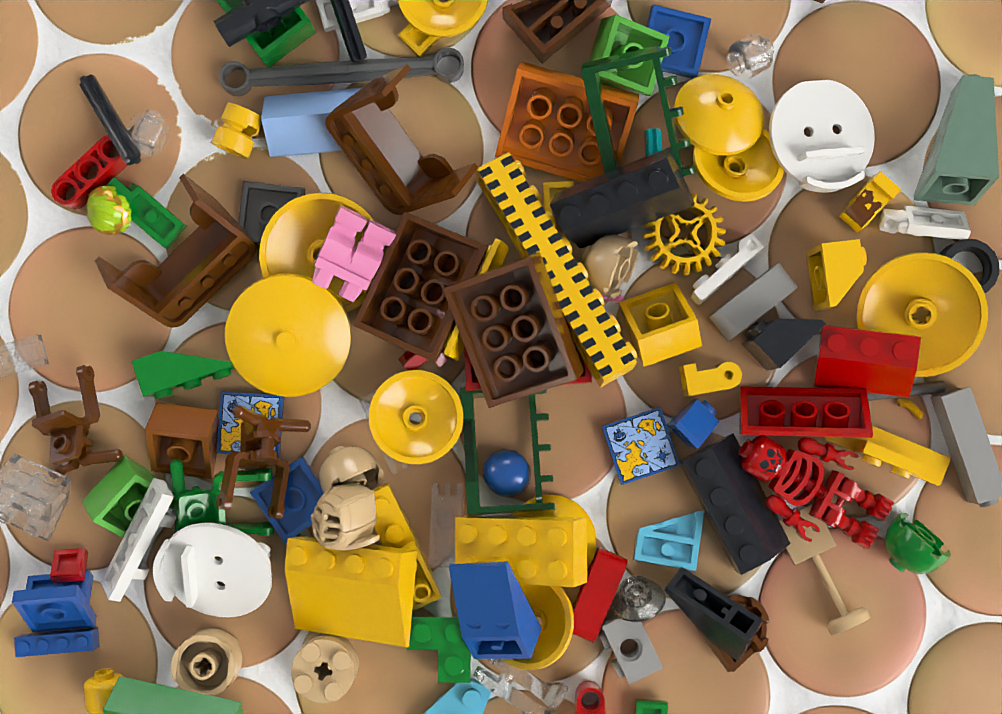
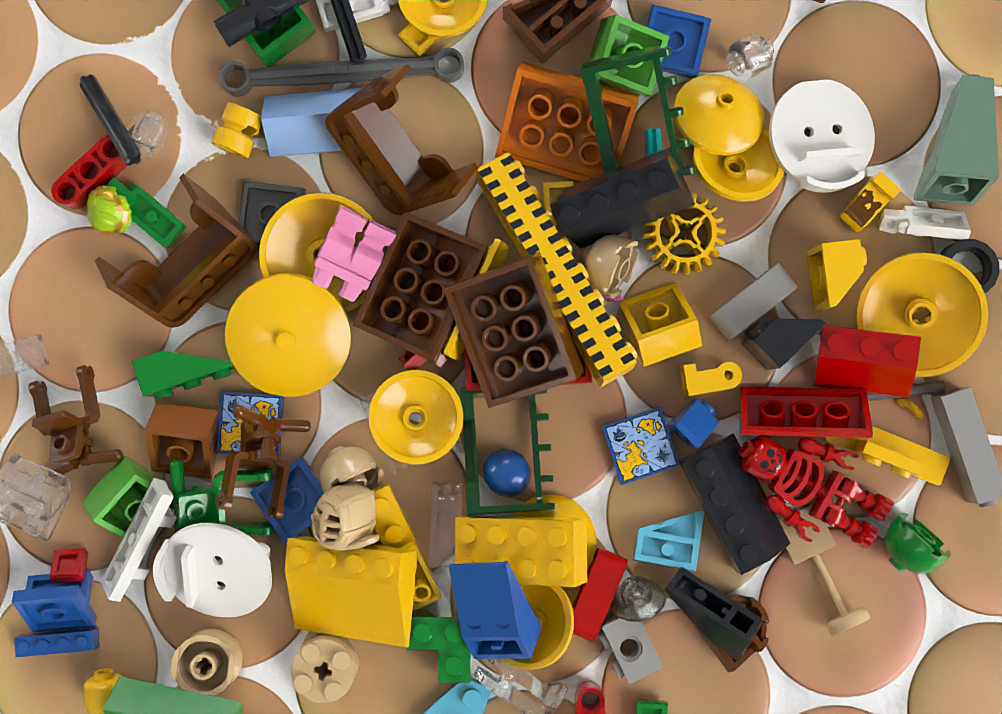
white hinge [690,234,764,305] -> none

